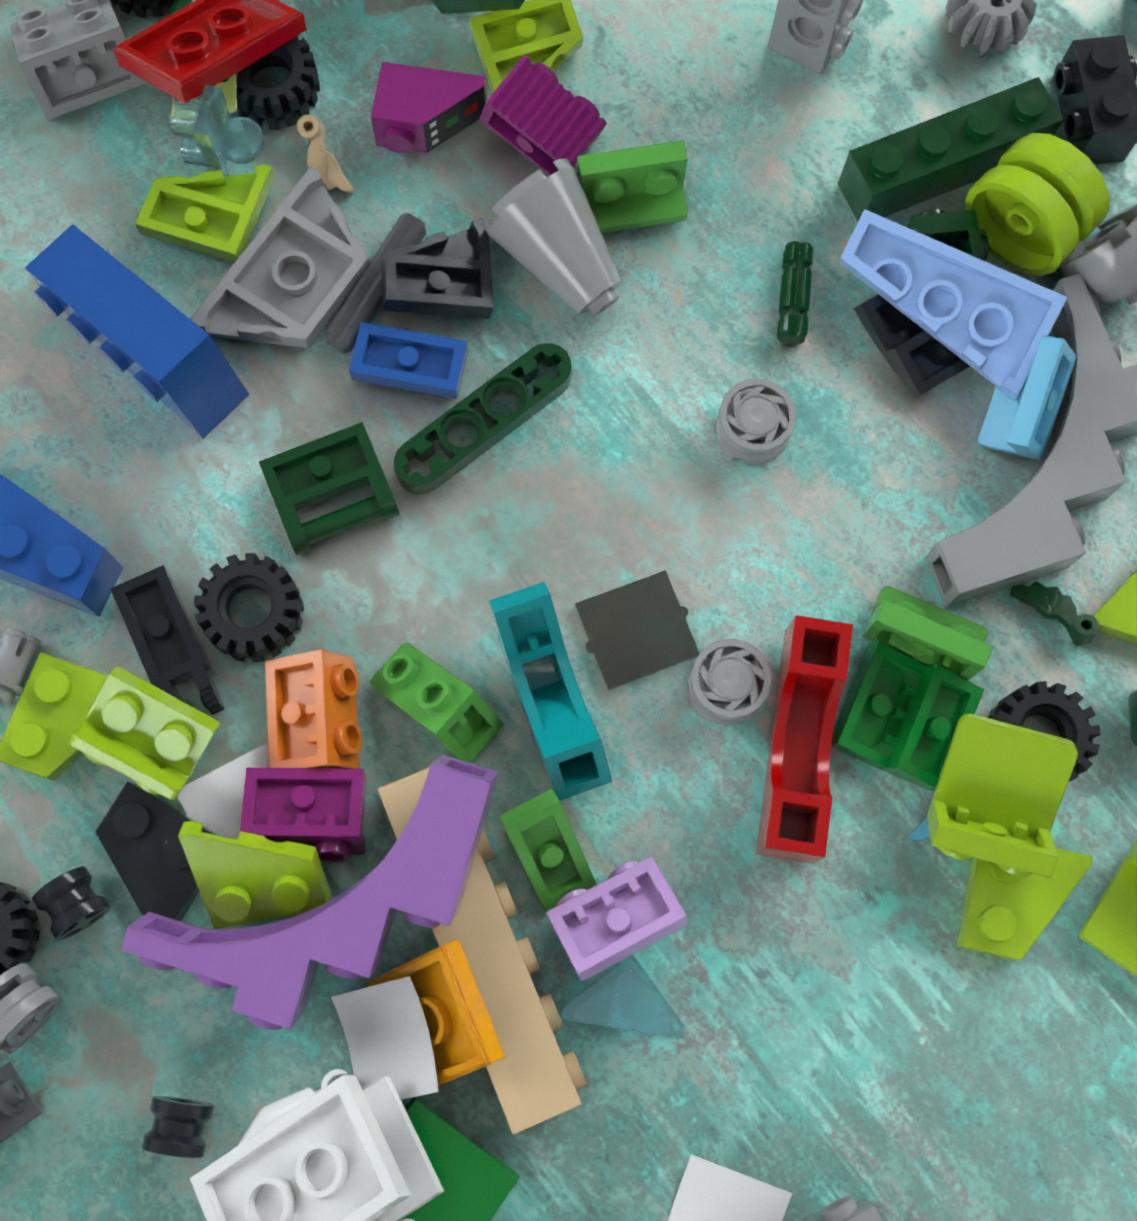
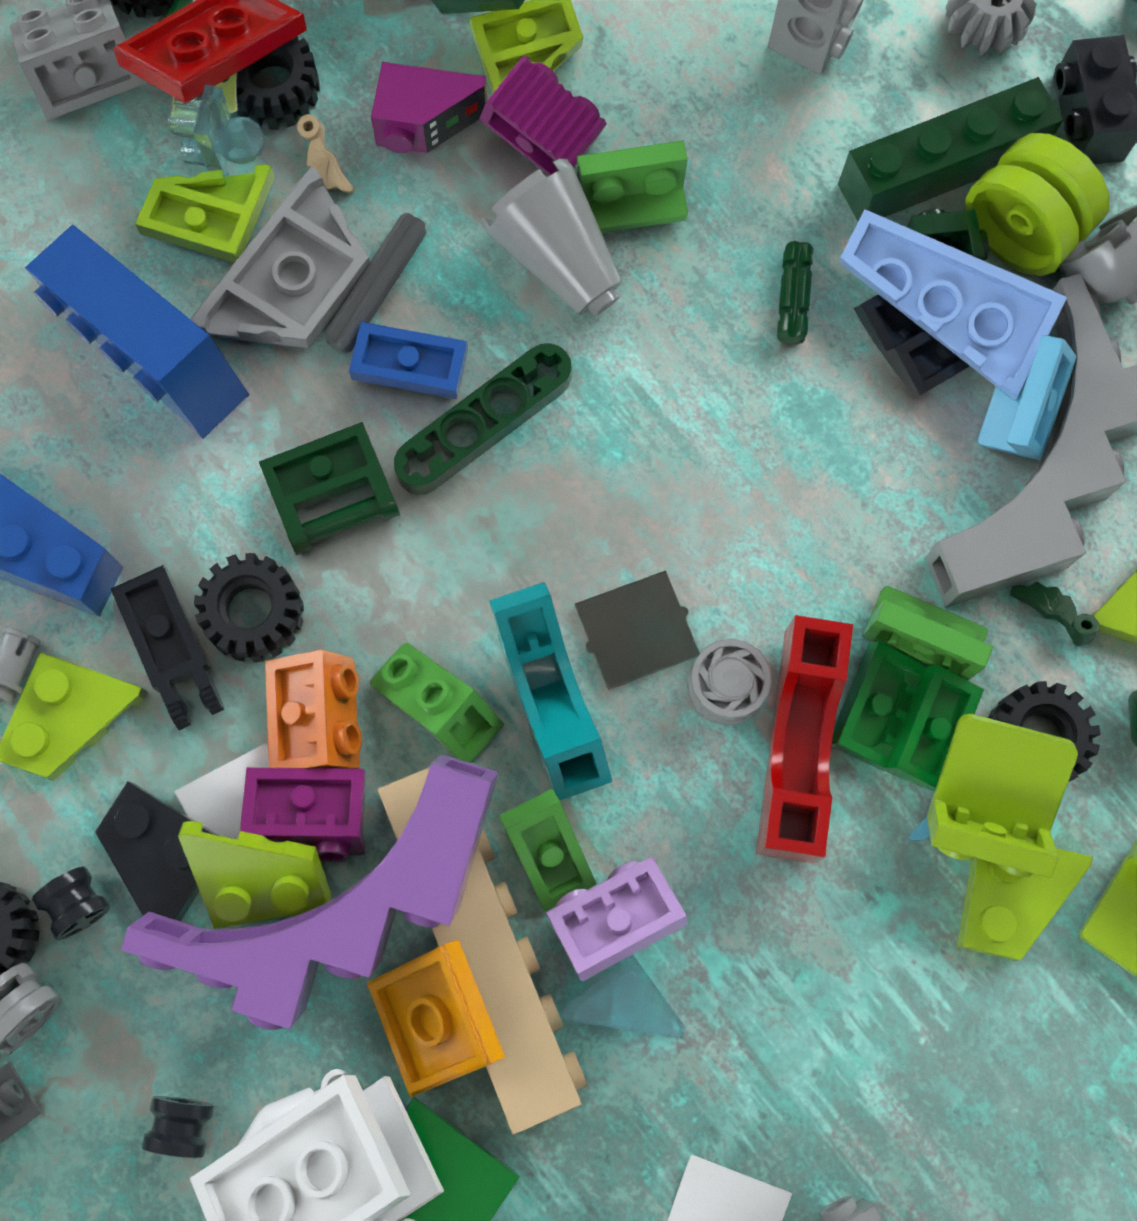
lime bracket [69,666,221,800] -> none
white sticker [331,976,439,1100] -> none
black wing [381,218,494,319] -> none
light grey wheel [715,379,796,465] -> none

